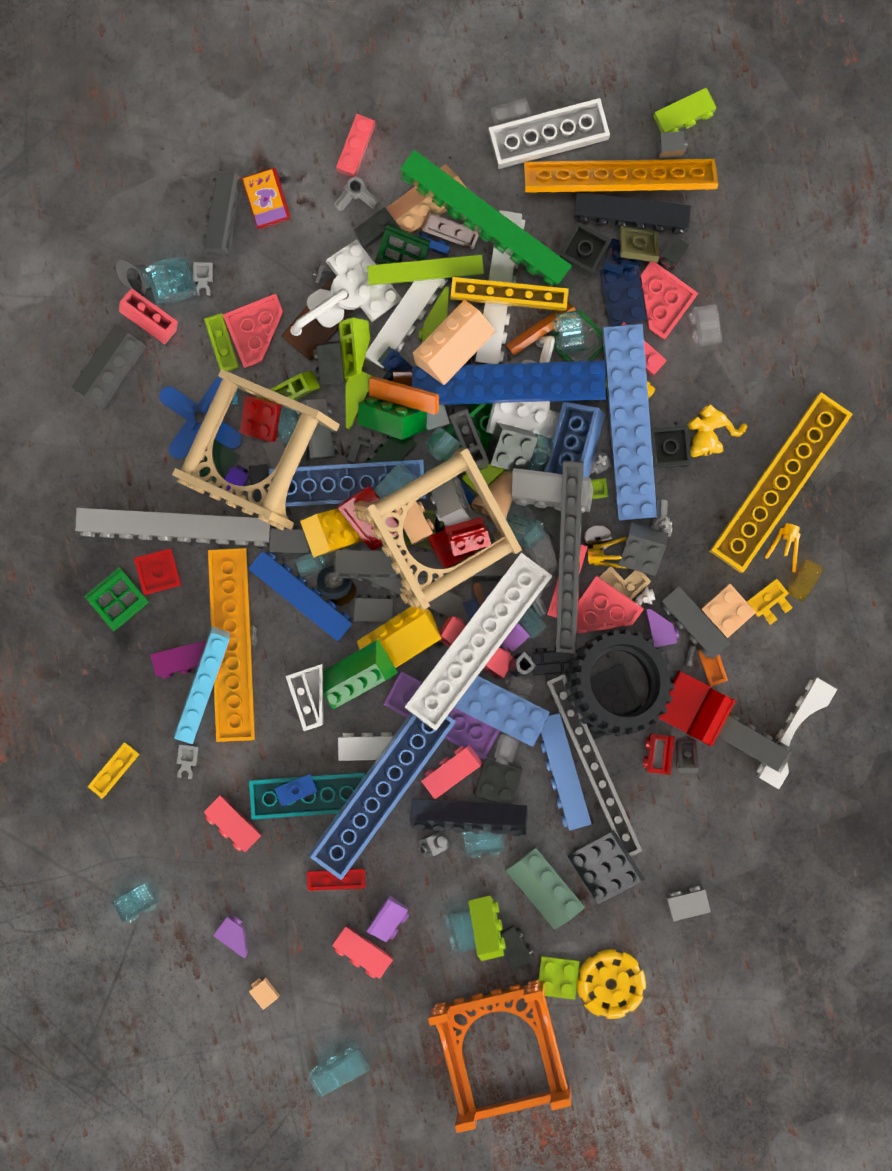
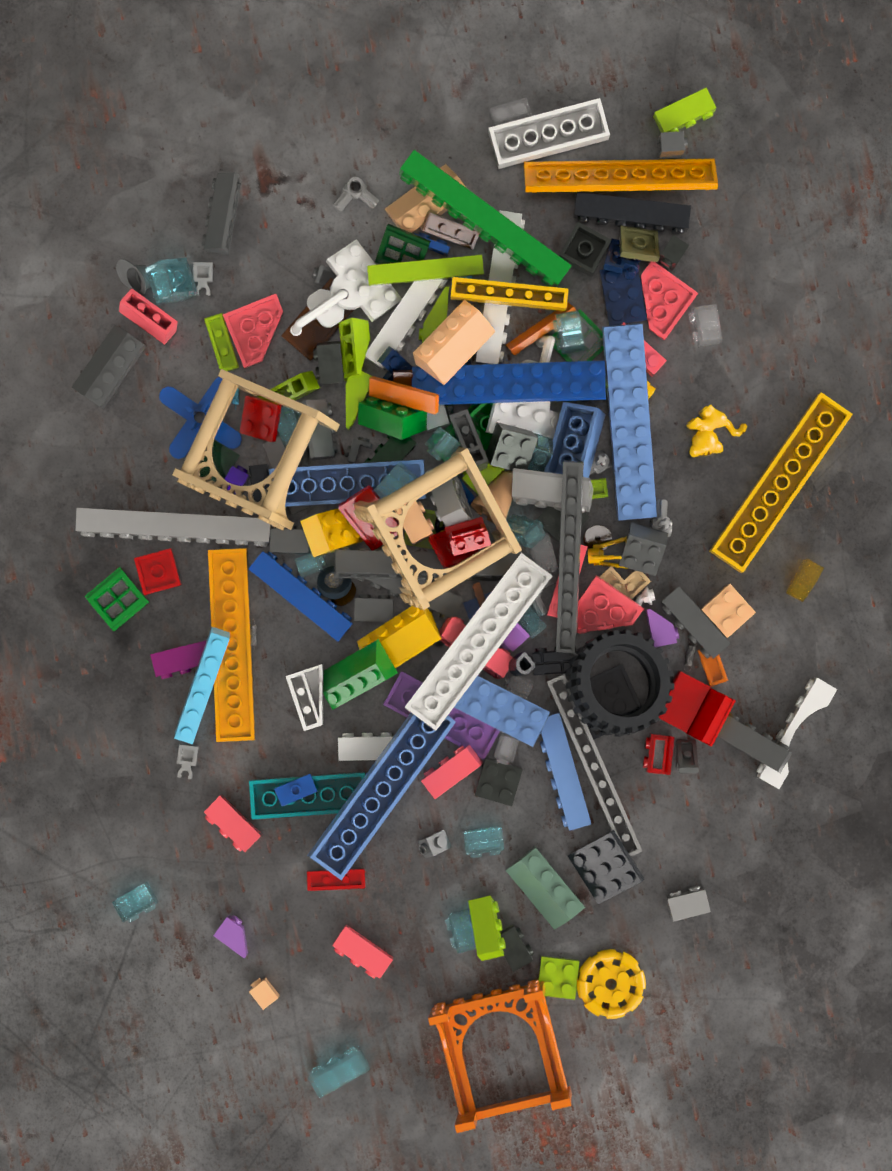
yellow plate [88,742,140,799] -> none
piece [242,168,291,229] -> none
coral brick [336,114,375,178] -> none
pearl dark grey brick [354,207,397,249] -> none
medium lavender slope [367,895,409,942] -> none
black brick [410,799,528,836] -> none
pearl dark grey brick [651,425,692,469] -> none
yellow plate [747,579,793,625] -> none
yellow plant [765,523,801,572] -> none

